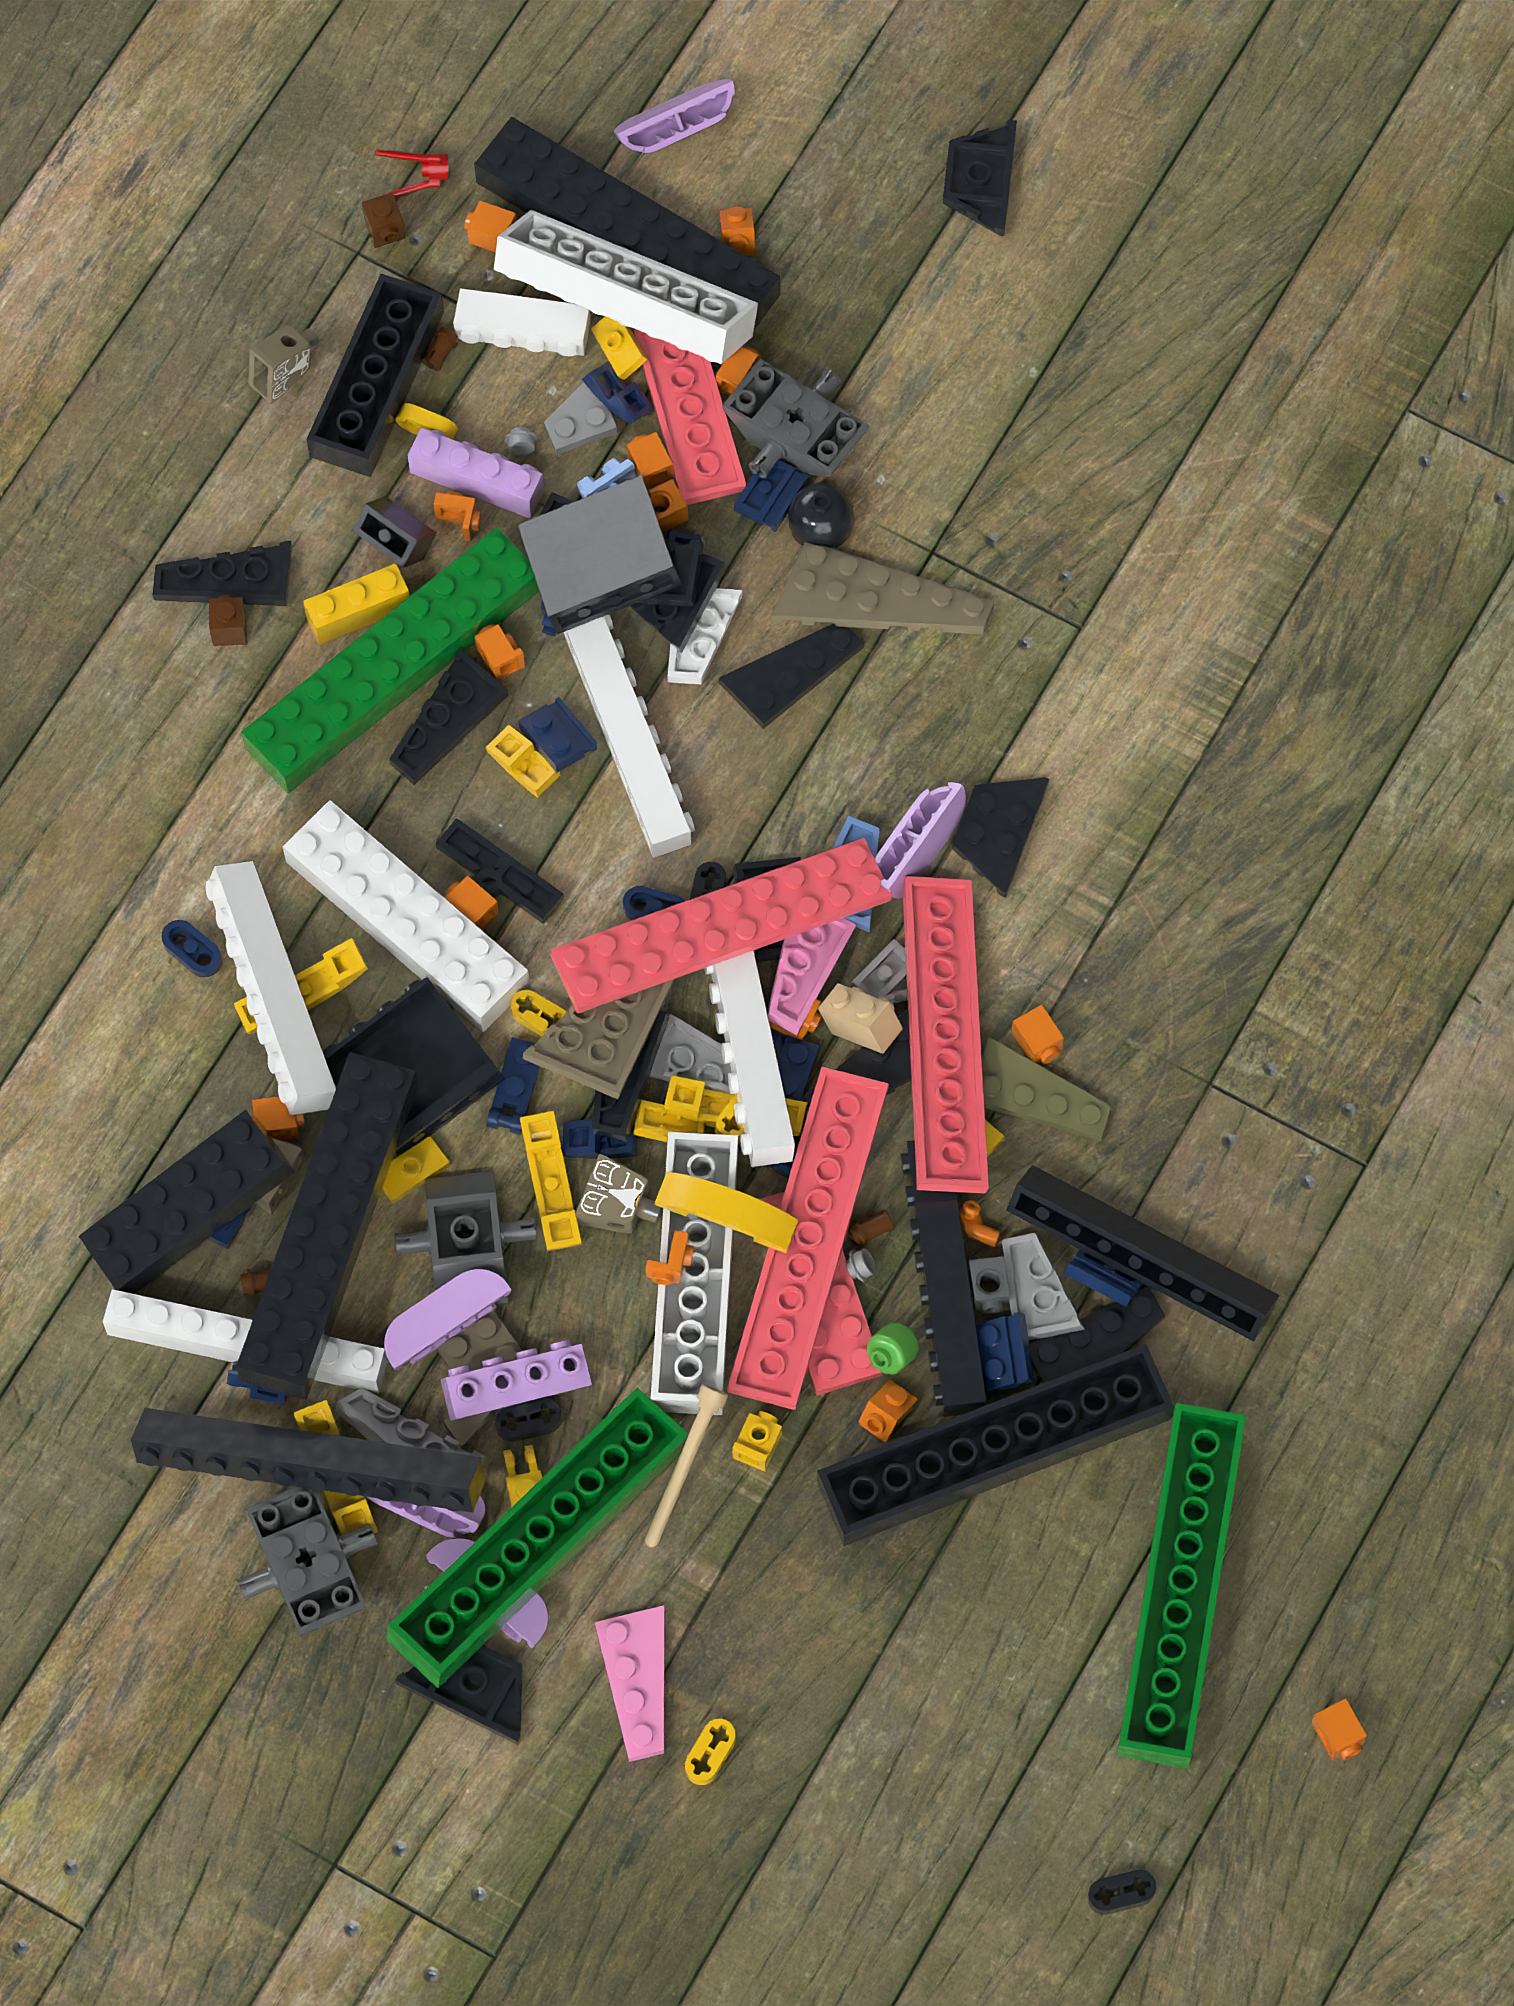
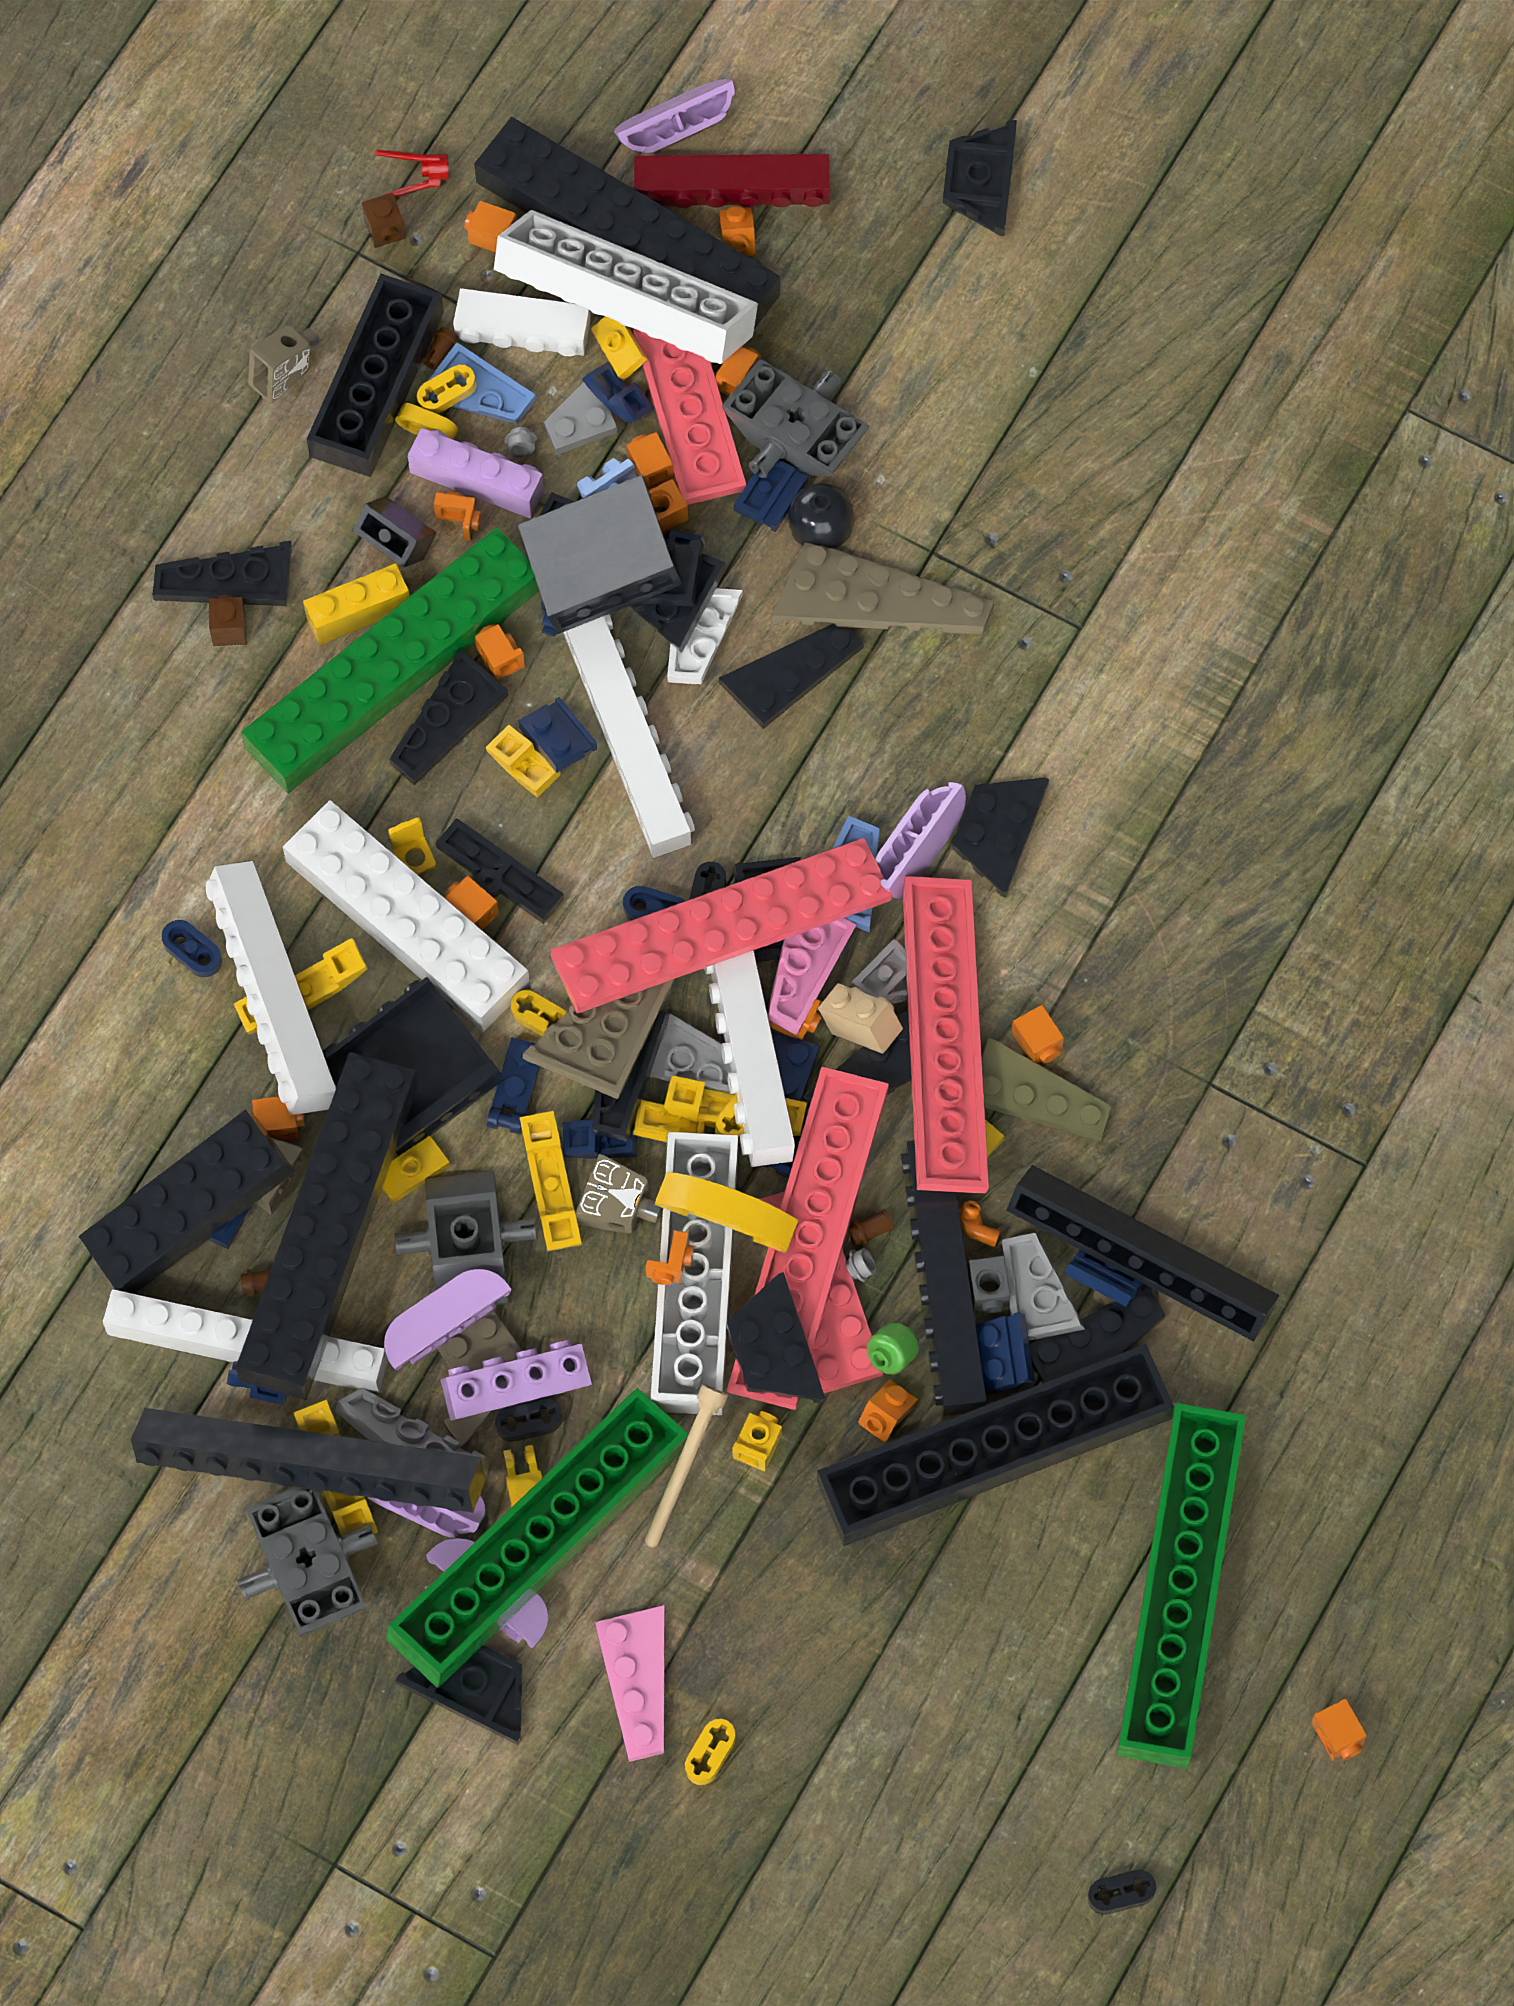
none -> yellow bracket [388,817,437,875]
none -> yellow beam [417,365,477,414]
none -> medium blue wing [427,343,537,425]
none -> dark red brick [634,154,830,208]
none -> black wing [725,1272,825,1403]

